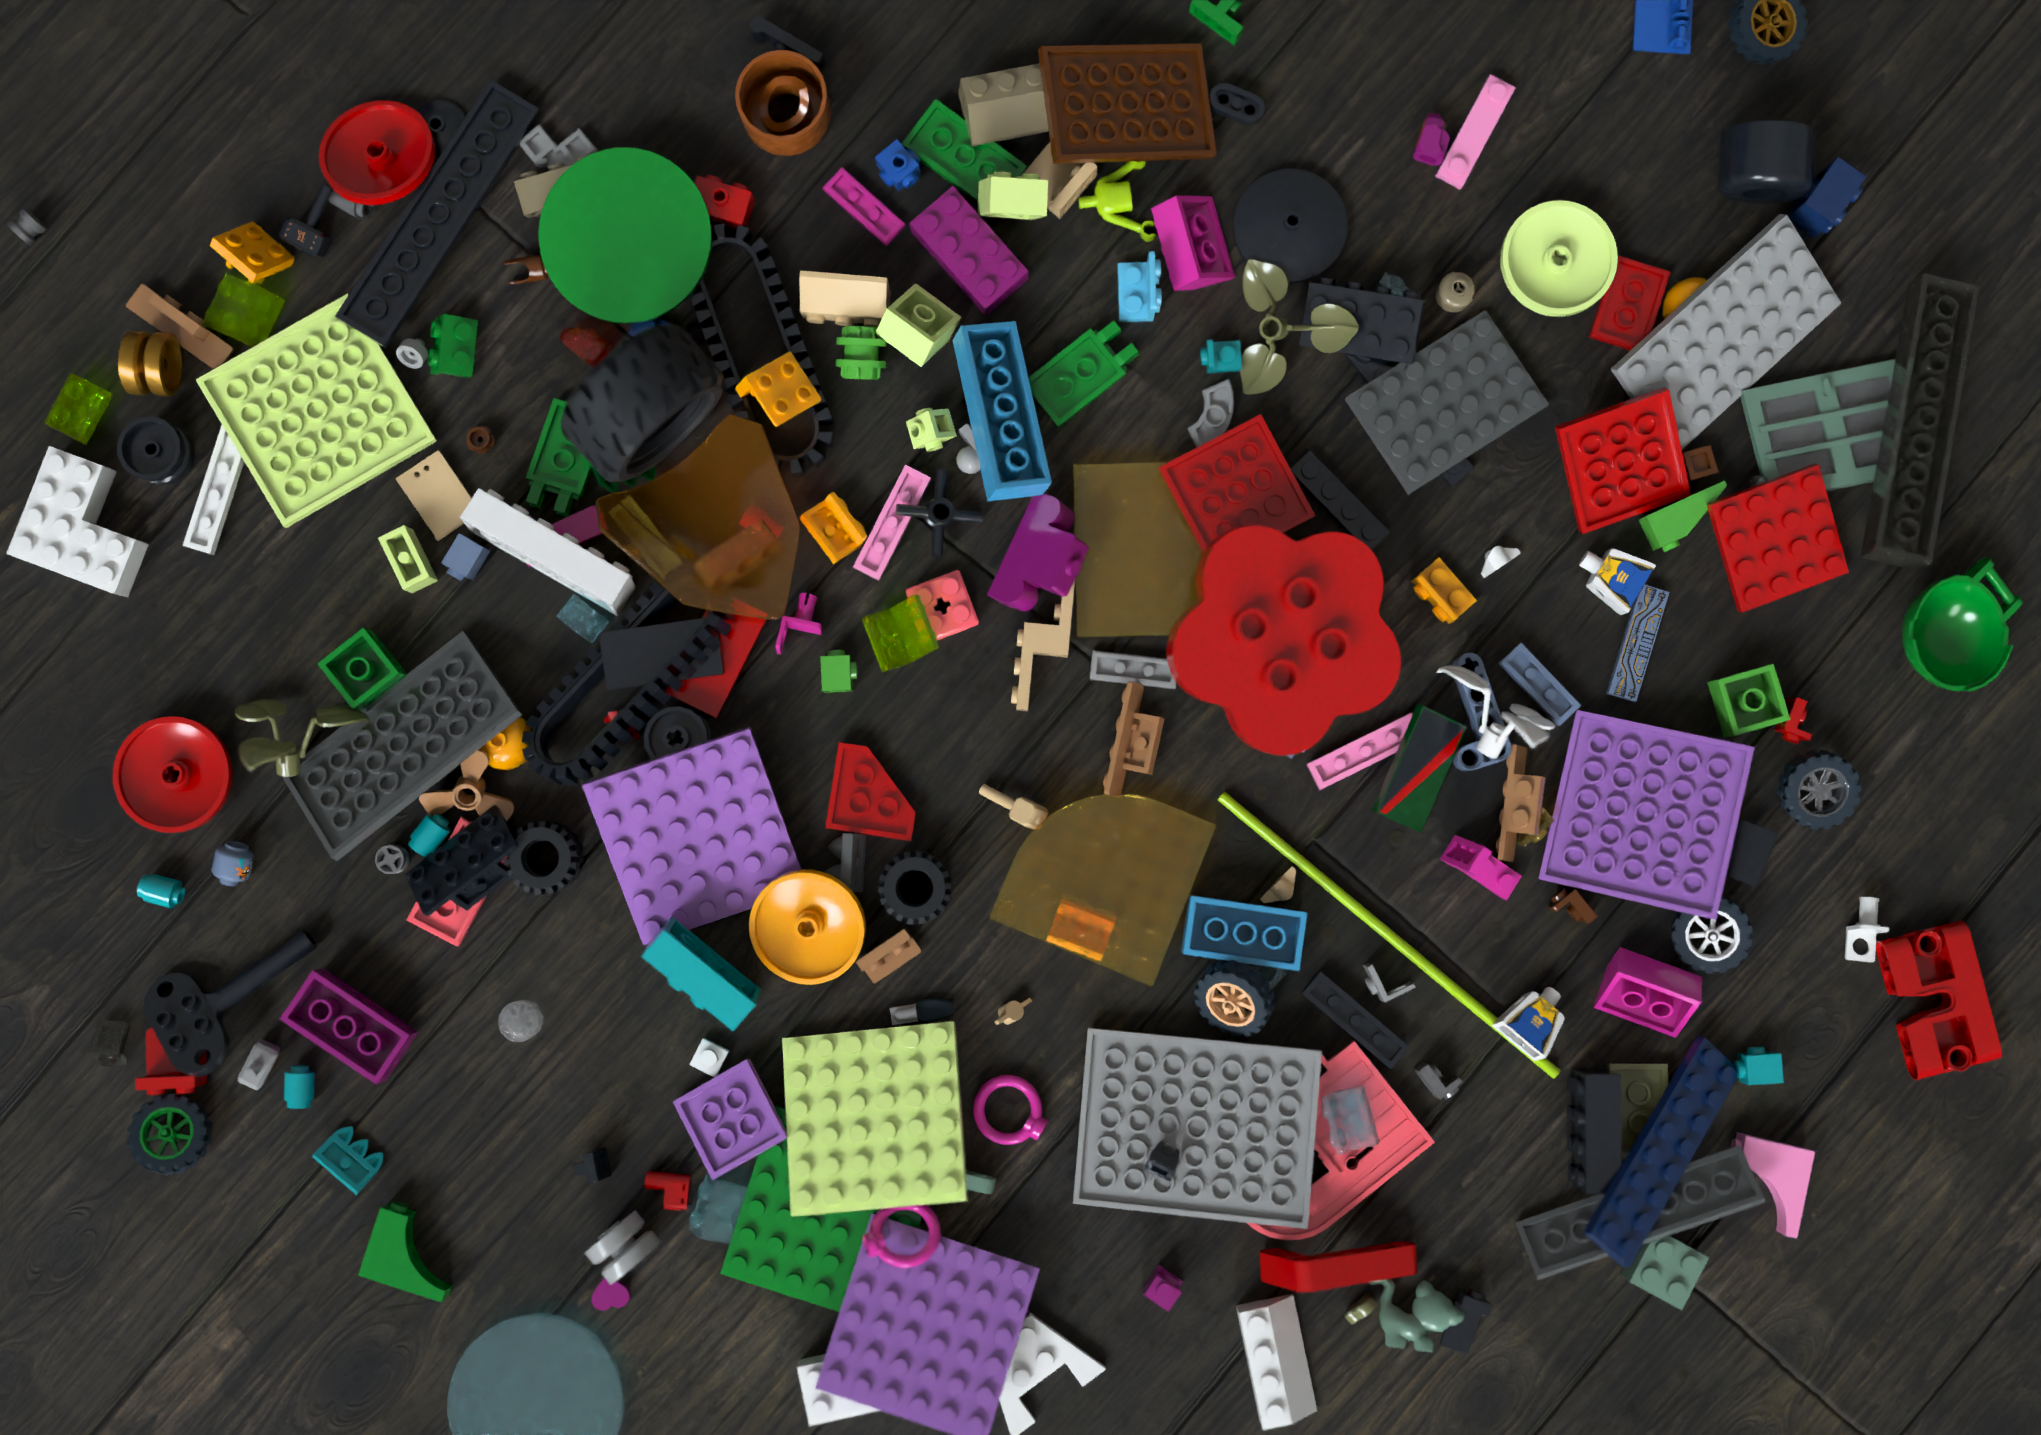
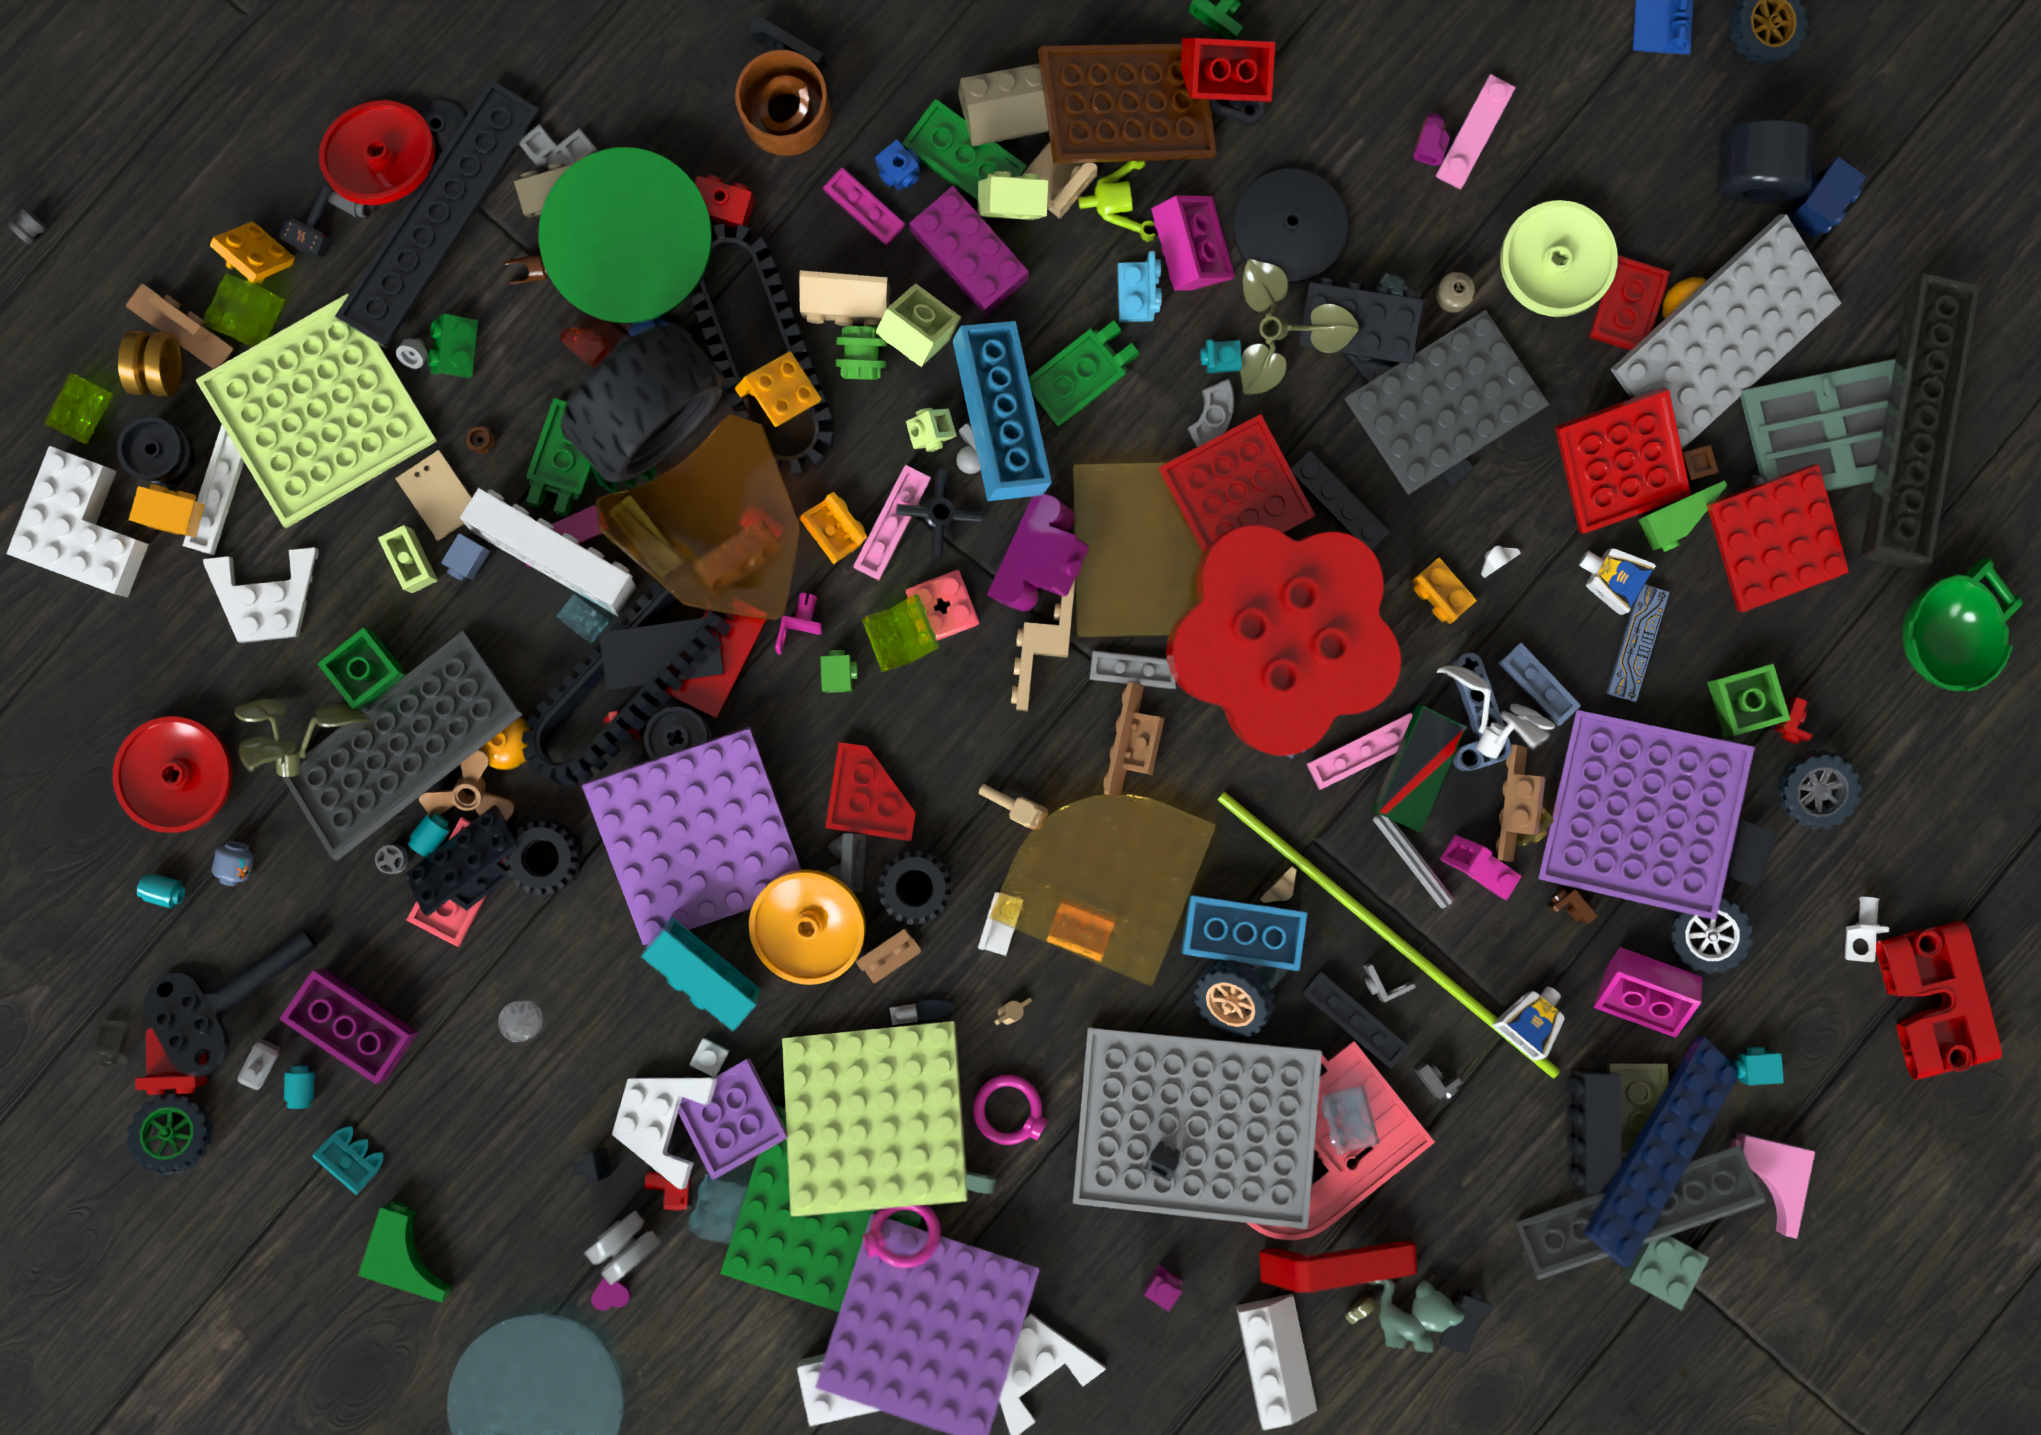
none -> light orange brick [129,484,205,538]
none -> white wing [203,547,318,643]
none -> white wing [612,1077,718,1190]
none -> white panel [978,892,1023,956]
none -> red slope [1181,38,1275,102]
none -> light grey axle [1373,814,1454,908]

